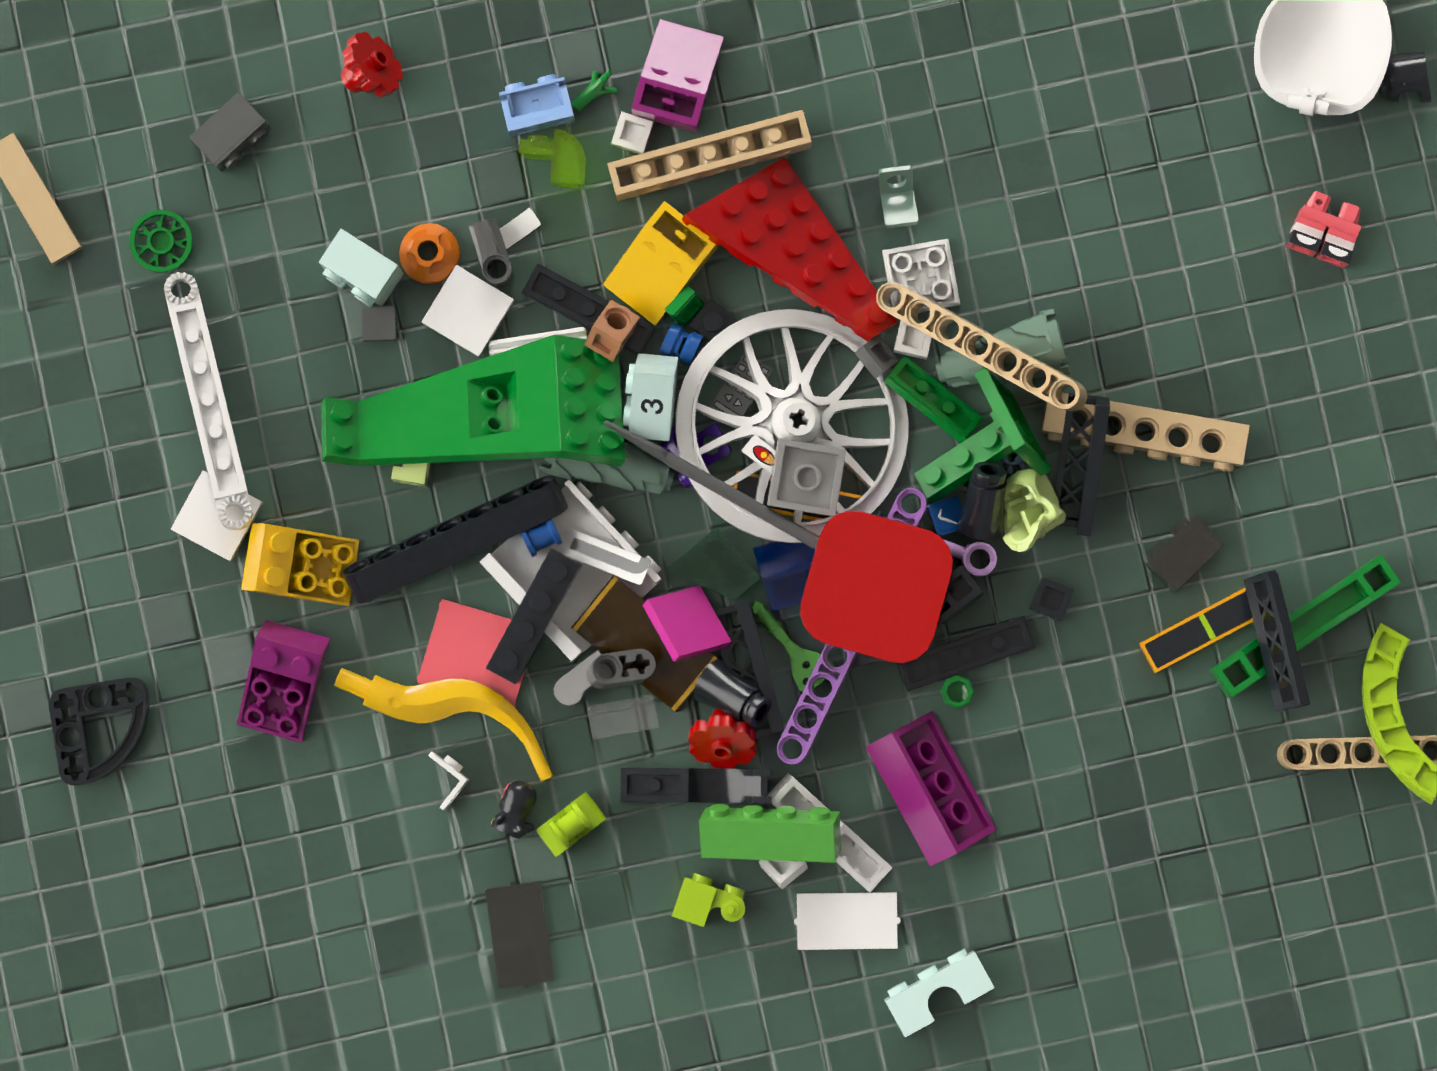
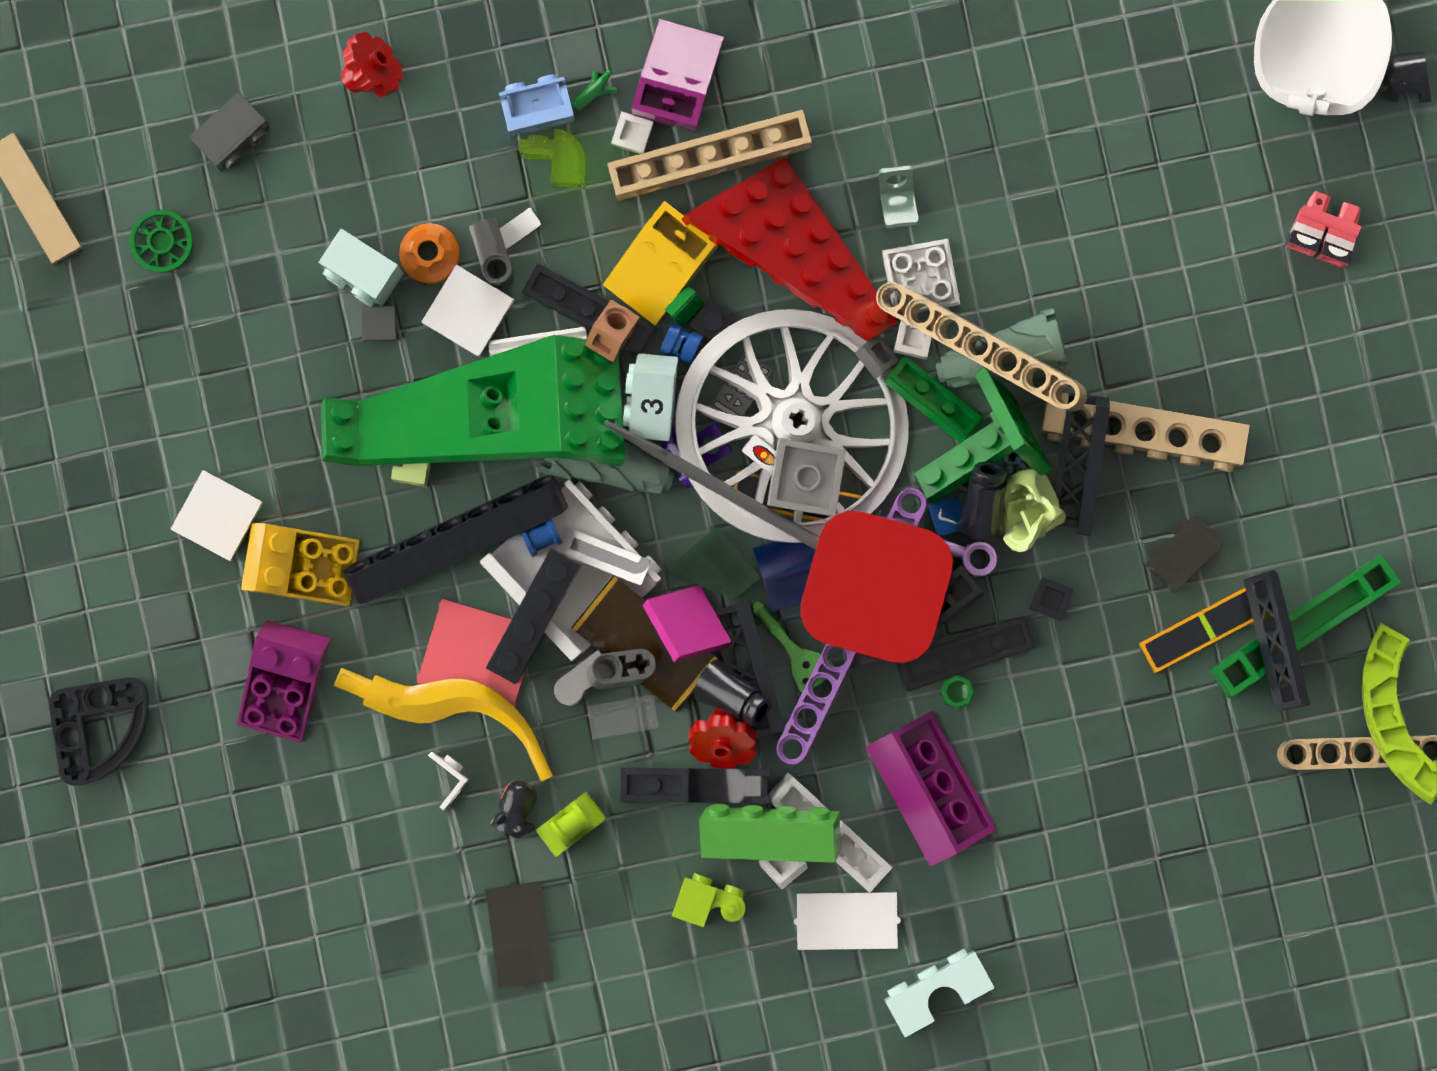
white plate [164,272,253,531] -> none

